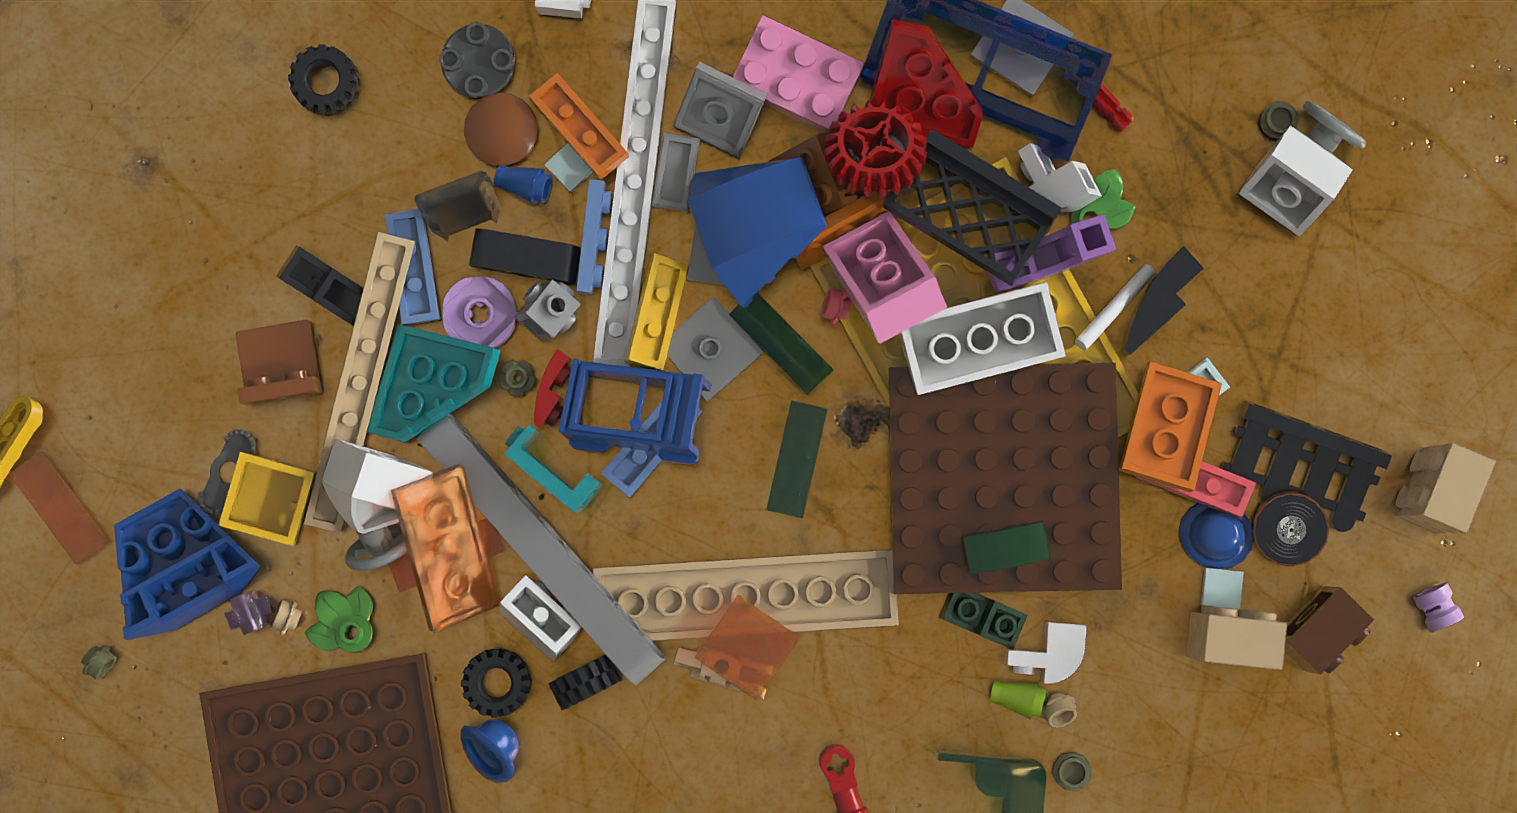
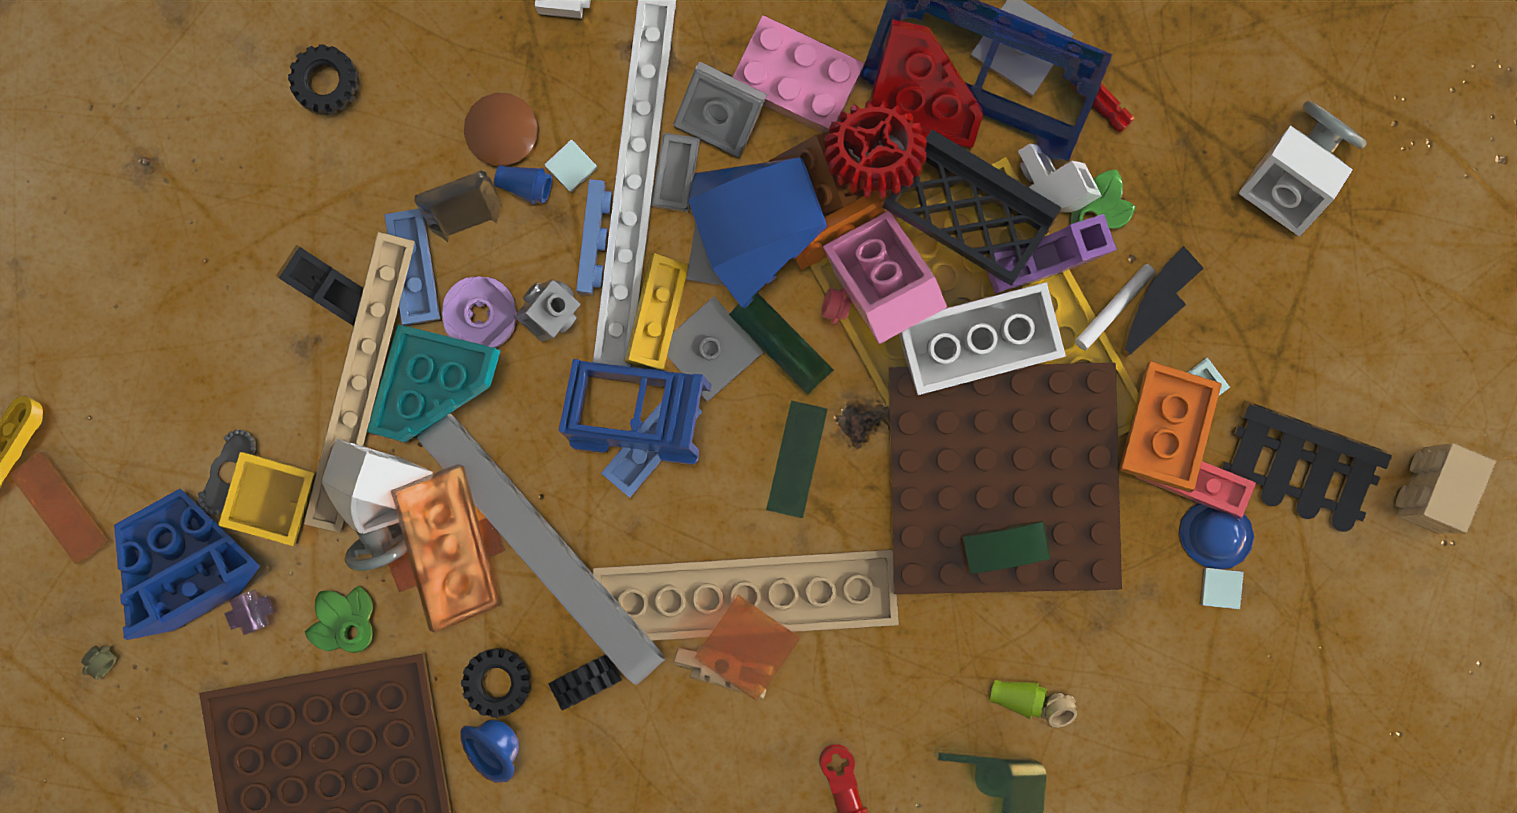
dark orange bracket [236,320,322,406] -> none
tan plate [270,599,302,636] -> none
dark grey dish [439,22,515,98] -> none
black beam [468,228,581,285] -> none
white brick [498,576,582,663] -> none
olive plate [499,360,536,397] -> none
teal panel [504,425,603,514] -> none
orange plate [529,73,629,180] -> none
red slope [534,349,572,430] -> none
dark green slope [938,593,1028,650] -> none
white brick [1004,622,1086,684] -> none
olive plate [1054,753,1092,791] -> none
tan brick [1186,605,1287,670] -> none
black tile [1252,490,1330,567] -> none
olive plate [1260,101,1298,139] -> none
reddish brown brick [1284,586,1374,675] -> none
lavender wheel [1413,582,1464,632] -> none

